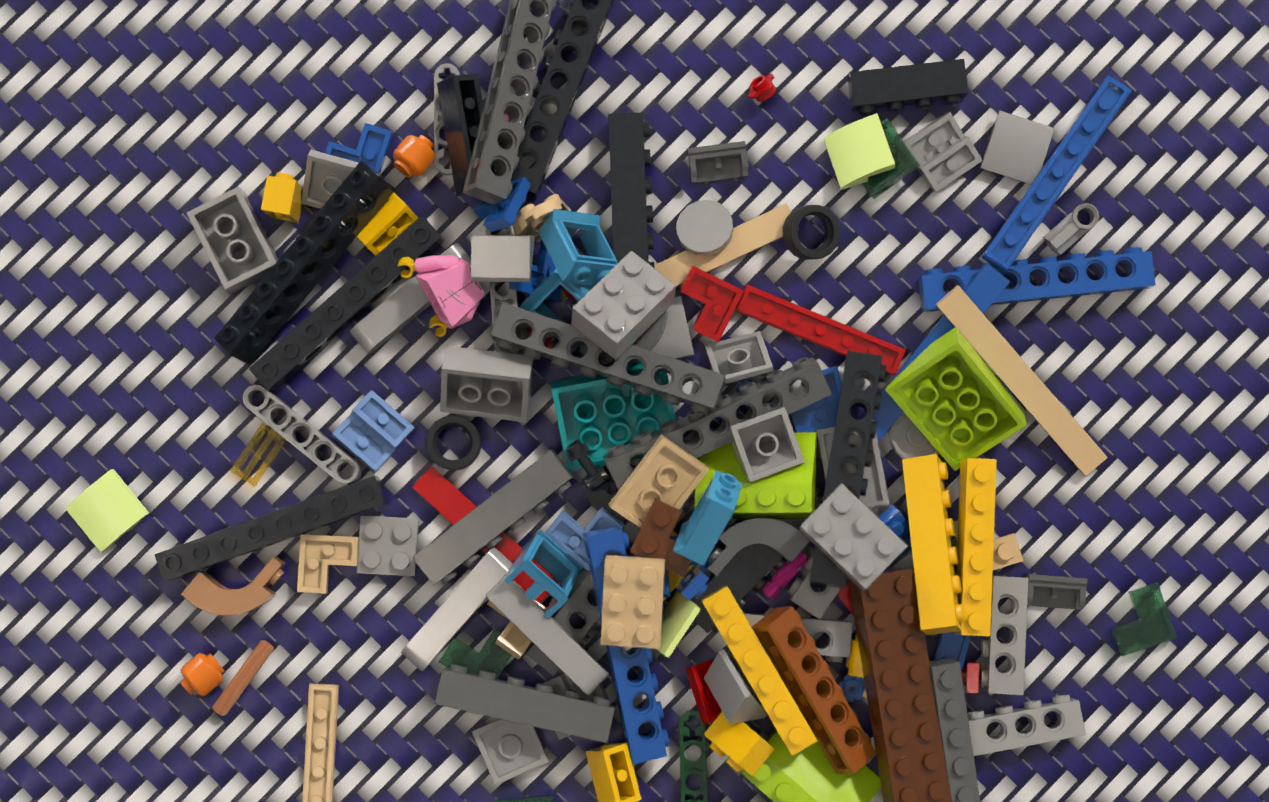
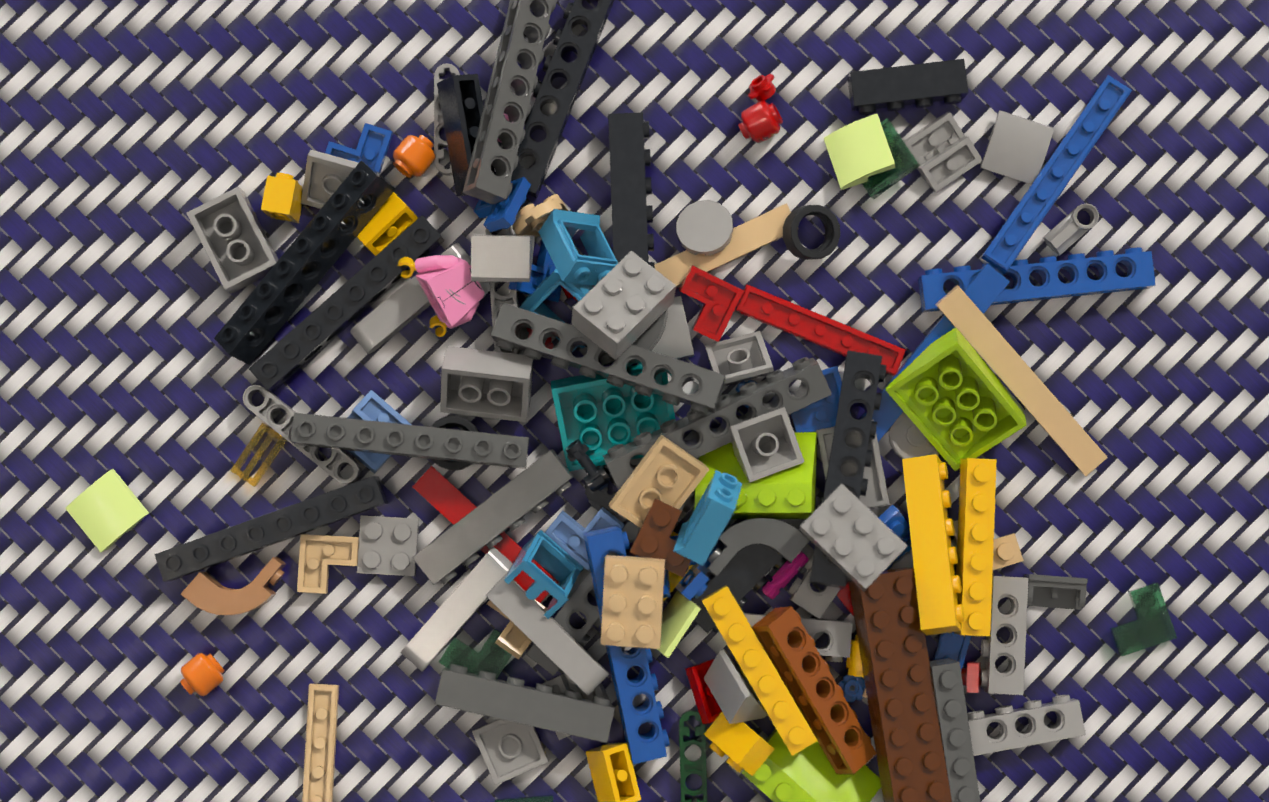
nougat axle [212,640,274,716] -> none
dark grey hinge [688,141,749,184] -> none
none -> dark grey brick [291,413,529,469]
none -> red head [738,100,783,143]

